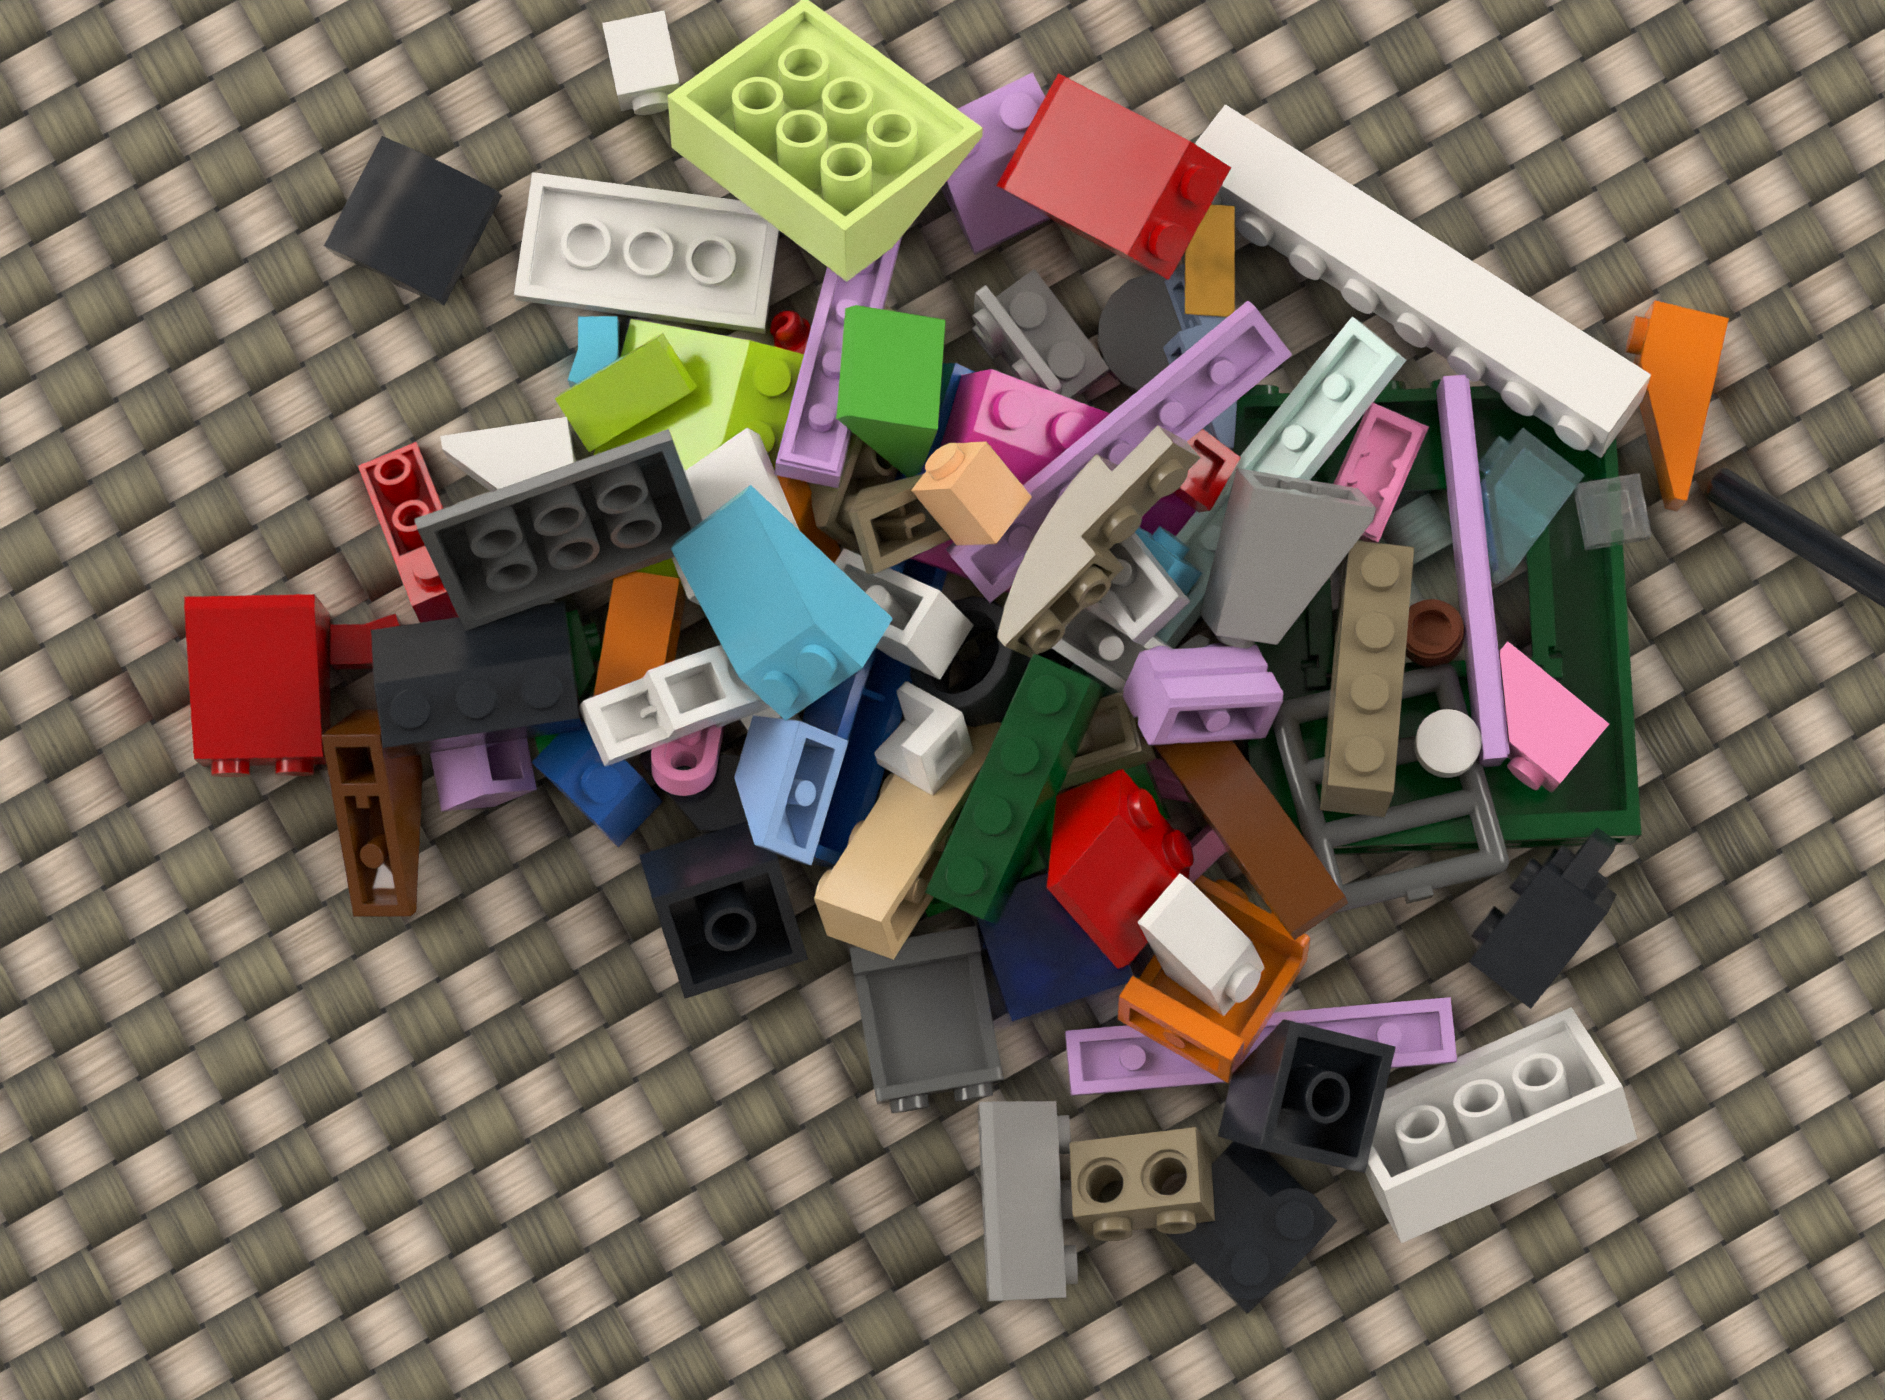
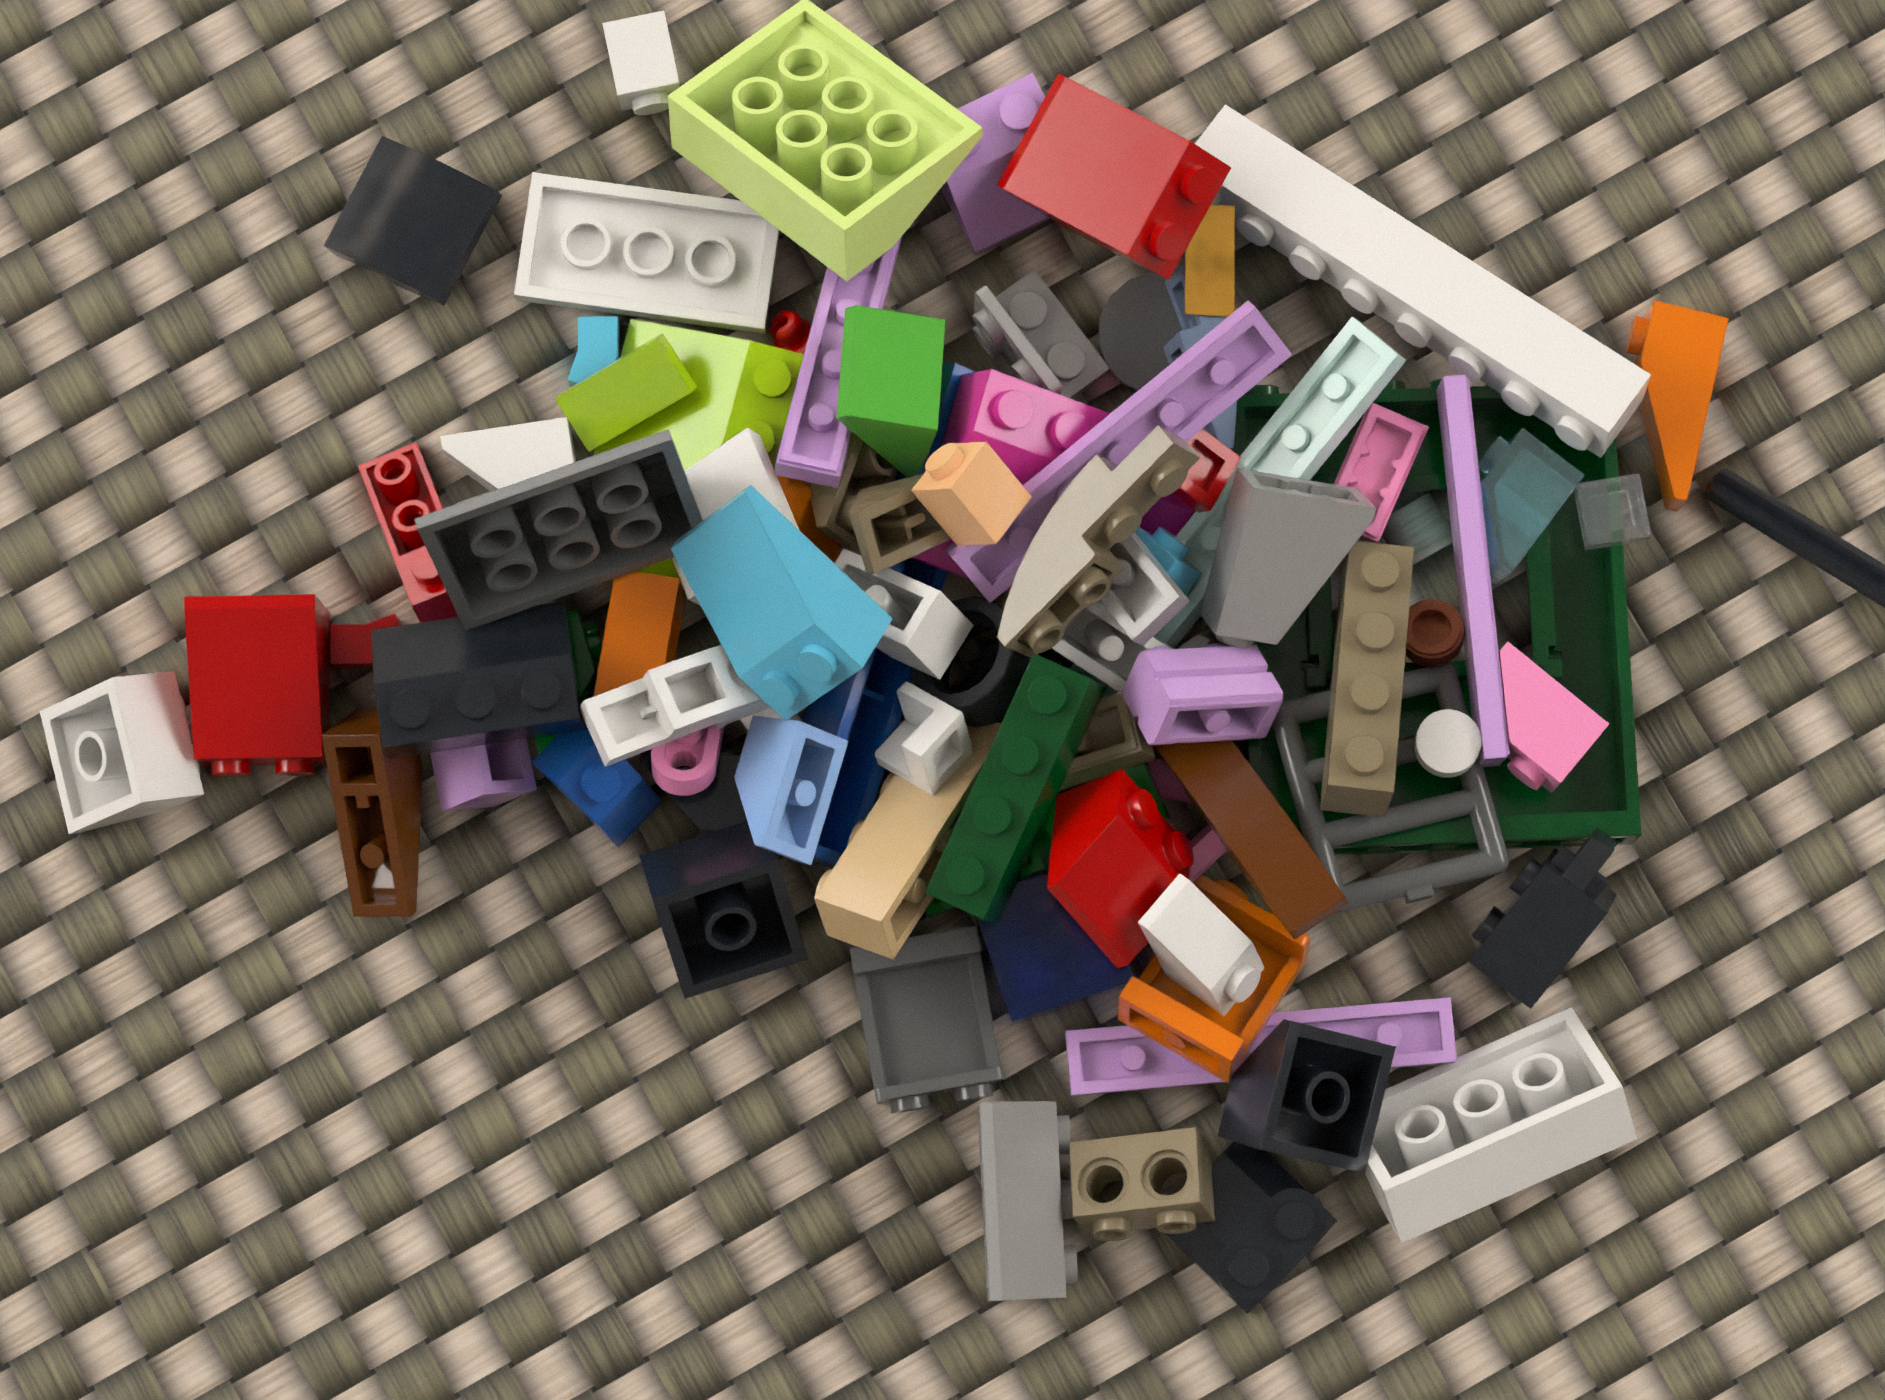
none -> white slope [40,671,204,834]

